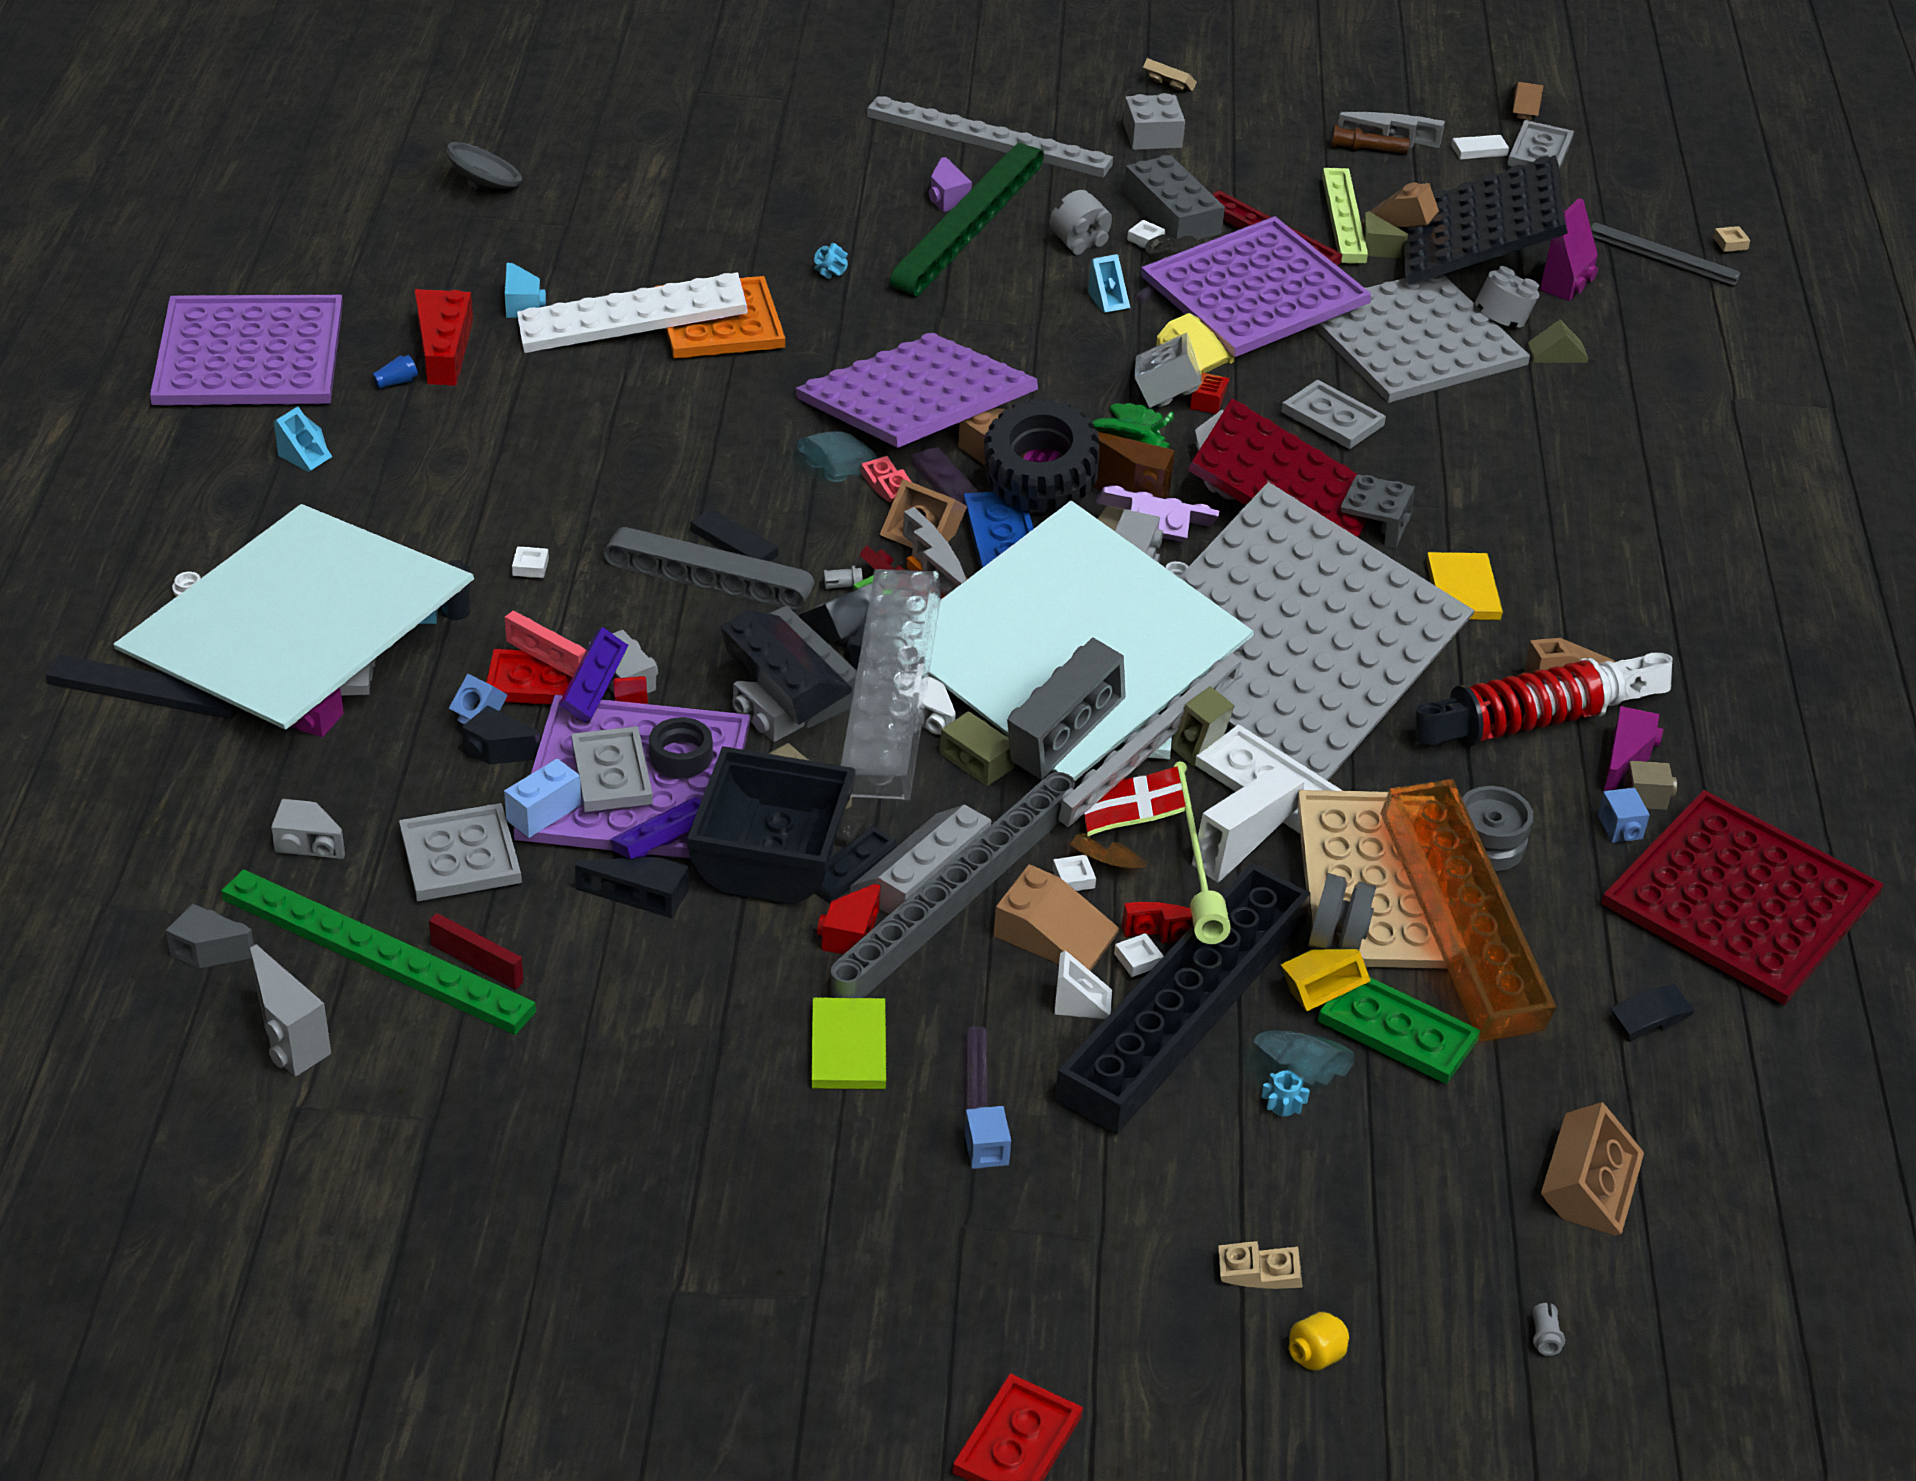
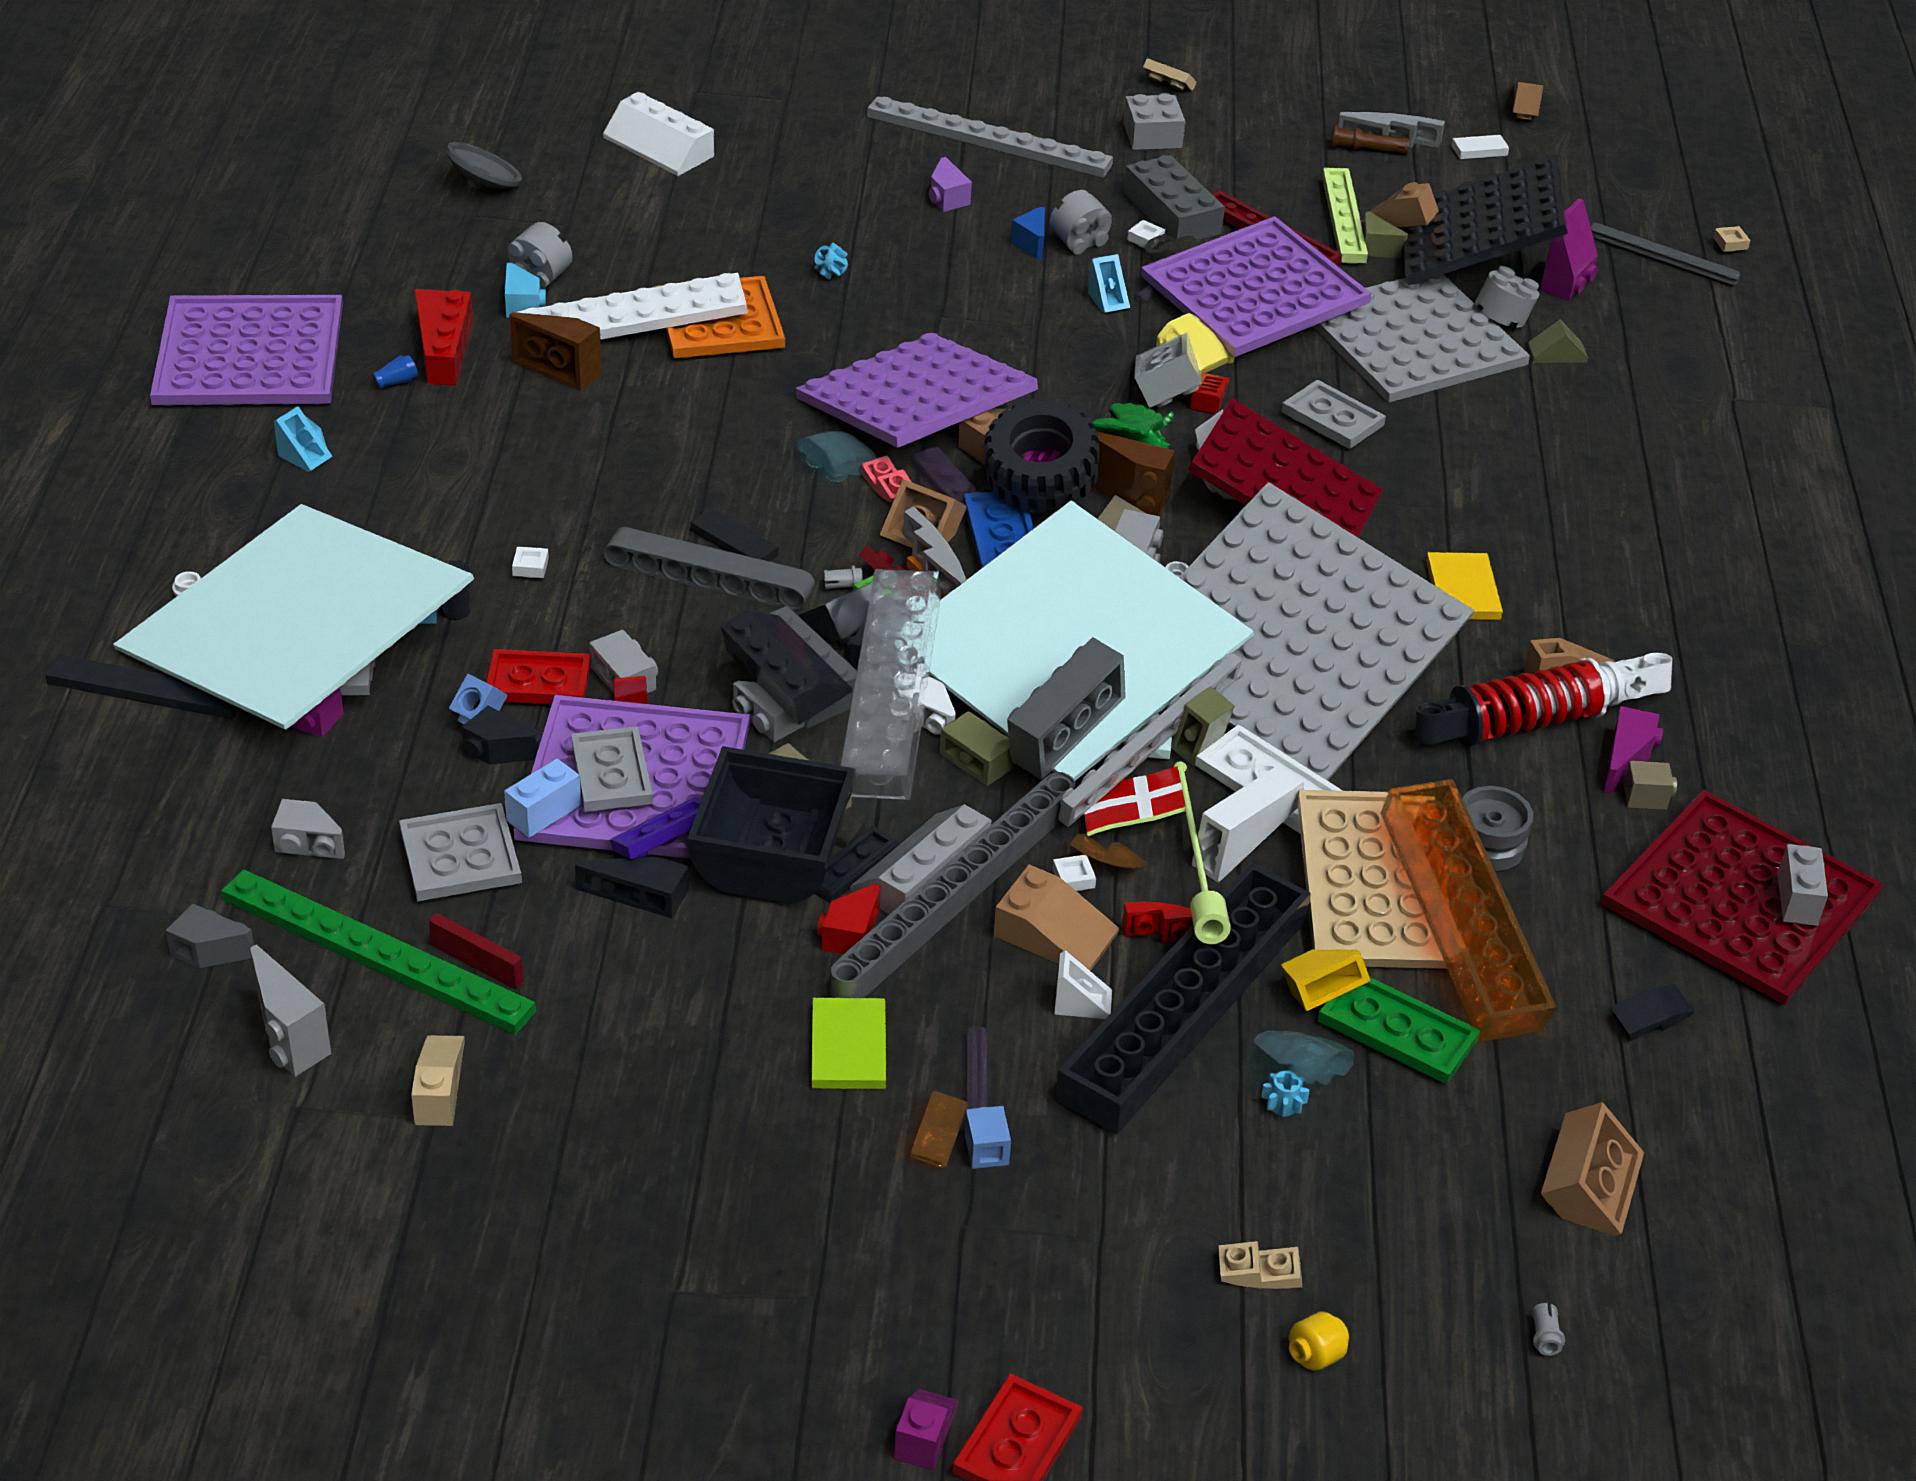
coral plate [505,610,587,678] -> none
dark purple plate [559,627,629,723] -> none
black tyre [649,717,713,778] -> none
dark green beam [890,142,1044,297] -> none
lavender bracket [1096,486,1219,542] -> none
white plate [1114,933,1164,977] -> none
dark grey wheel [1308,873,1376,950] -> none
dark grey bracket [1341,475,1415,549] -> none
light grey plate [1507,120,1574,170] -> none
medium blue brick [1597,788,1650,843] -> none
none -> tan slope [411,1035,465,1126]
none -> light grey brick [508,222,573,289]
none -> reddish brown slope [509,312,602,391]
none -> white slope [603,92,714,176]
none -> magenta slope [894,1389,958,1471]
none -> clear orange slope [910,1090,968,1169]
none -> blue slope [1011,207,1045,259]
none -> light grey brick [1778,844,1828,926]

